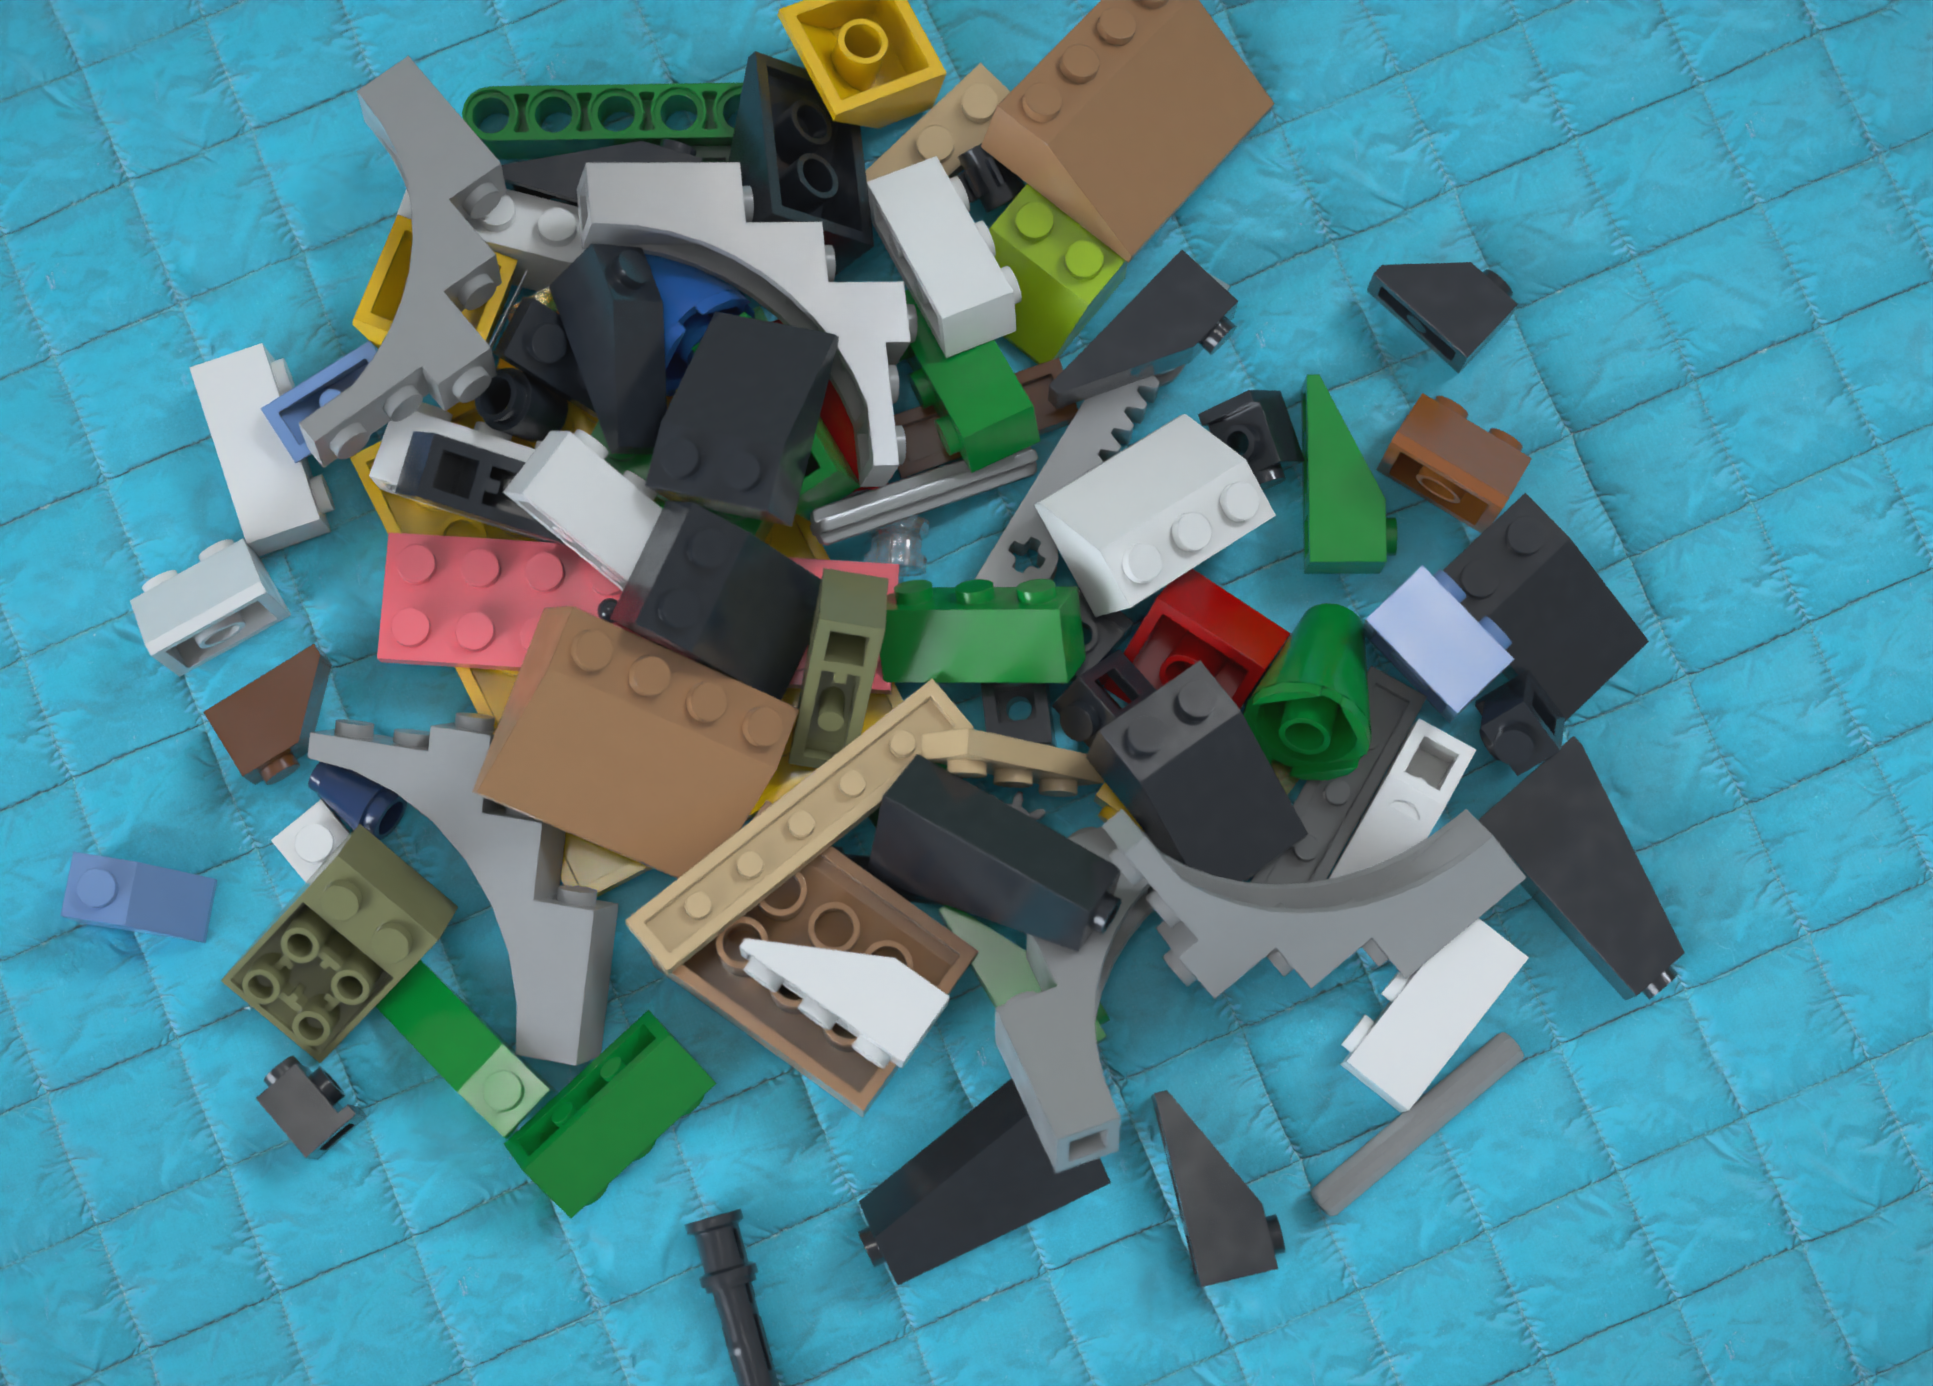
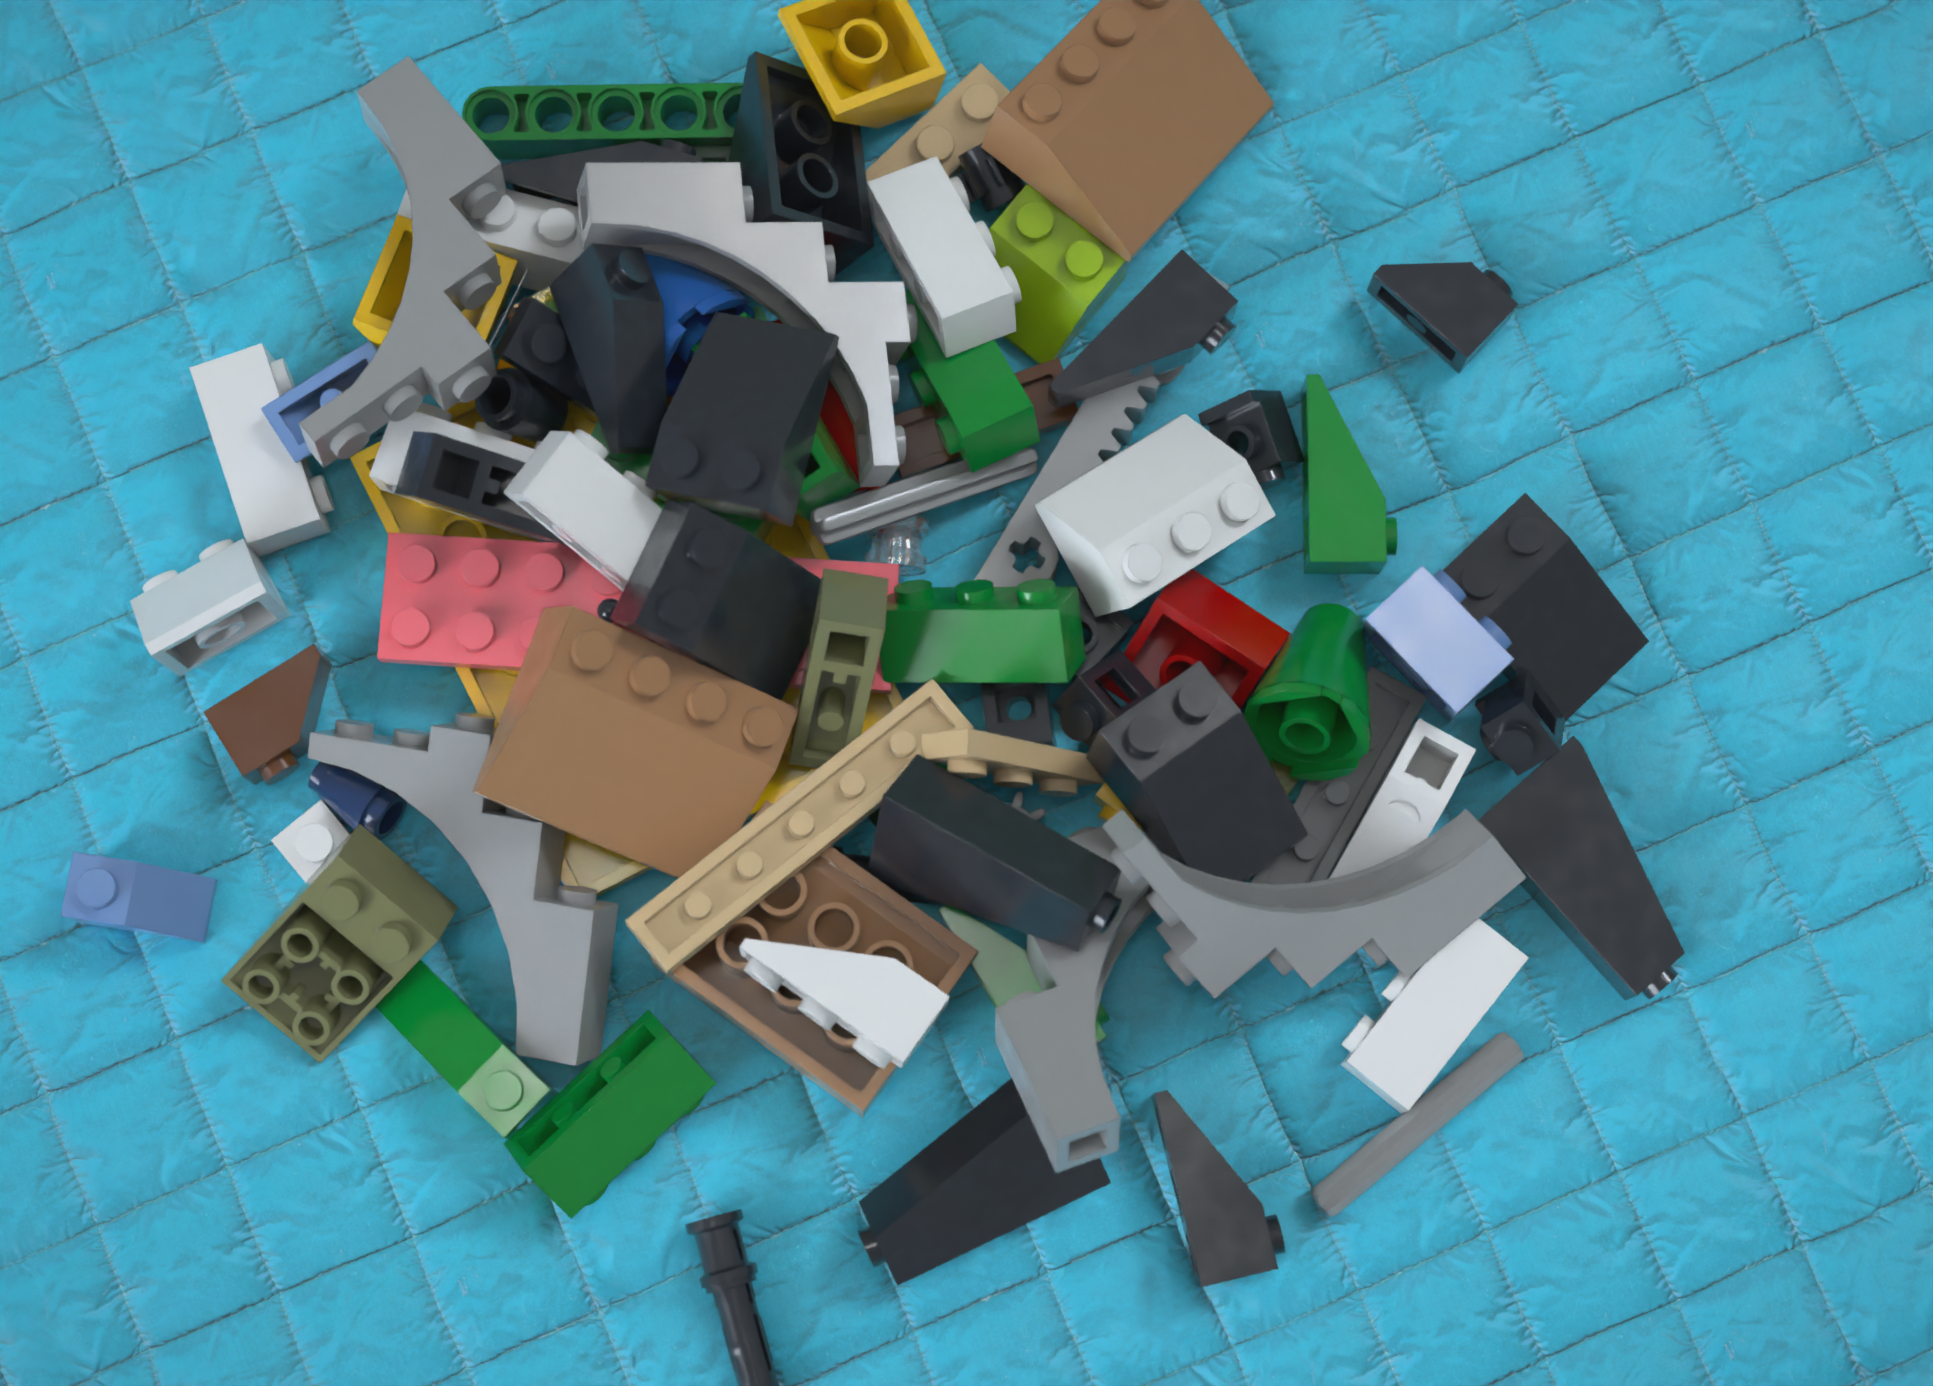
black brick [256,1055,367,1159] -> none
dark orange slope [1376,393,1532,533] -> none

